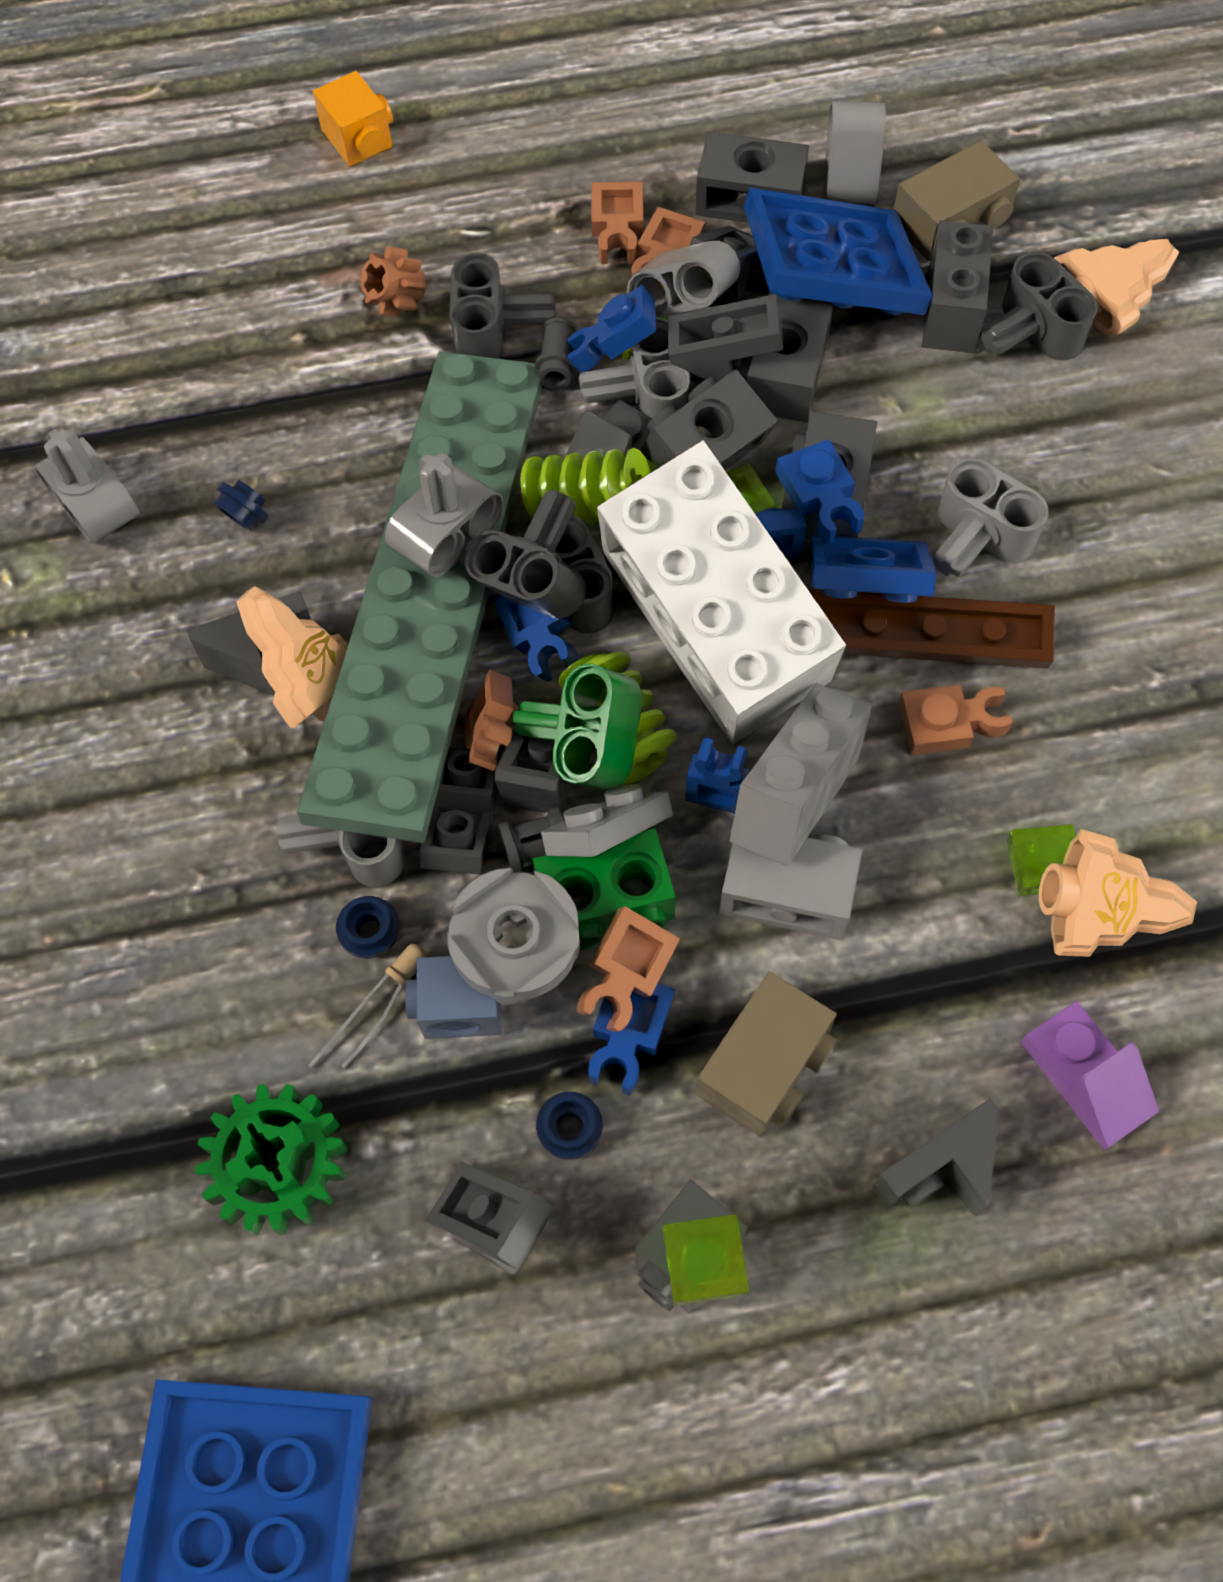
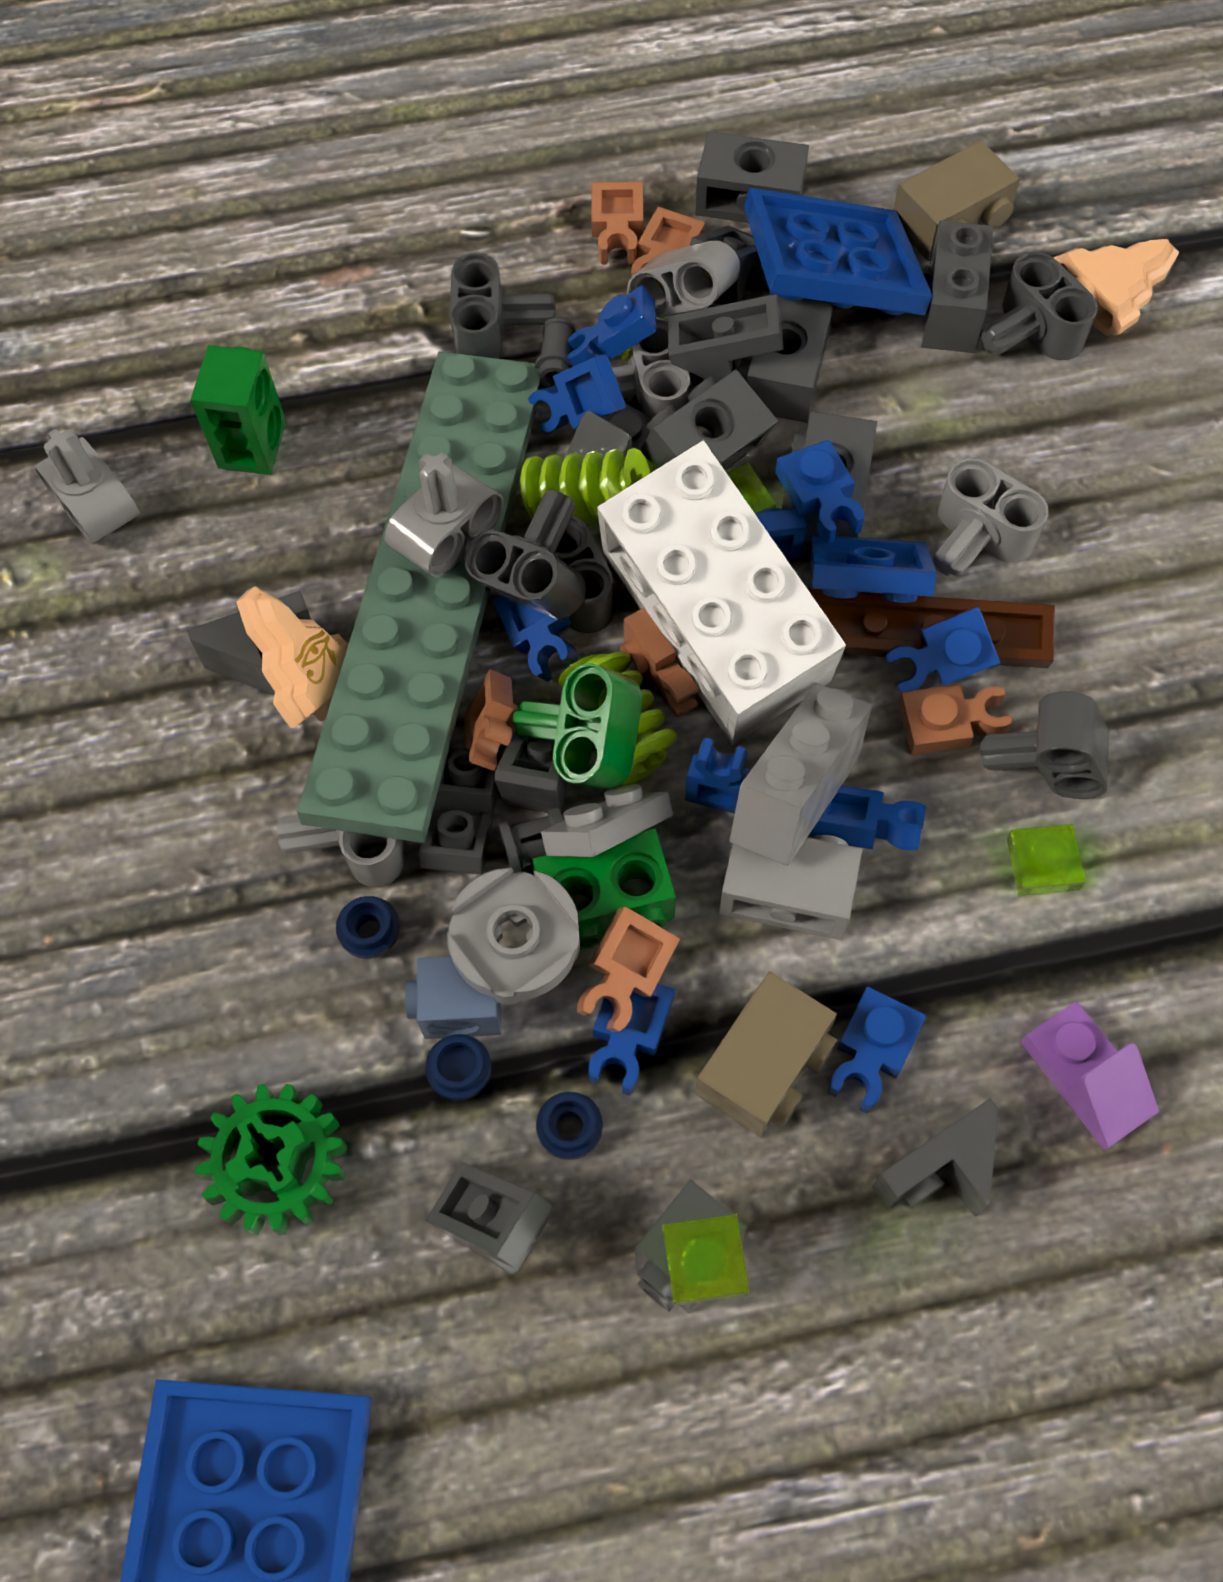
dark blue plate [213,480,269,531] -> none
piece [308,944,427,1068] -> none
light orange brick [312,70,393,167] -> none
nougat gear [360,246,426,317] -> none
light grey beam [823,101,886,204] -> none
light nougat rock [1039,829,1197,957] -> none
none -> green brick [190,345,286,475]
none -> dark blue plate [425,1034,492,1101]
none -> blue plate [528,353,627,432]
none -> nougat plate [620,608,699,717]
none -> blue plate [811,785,926,850]
none -> blue plate [828,986,927,1113]
none -> blue plate [884,607,1000,692]
none -> dark grey beam [980,691,1109,799]

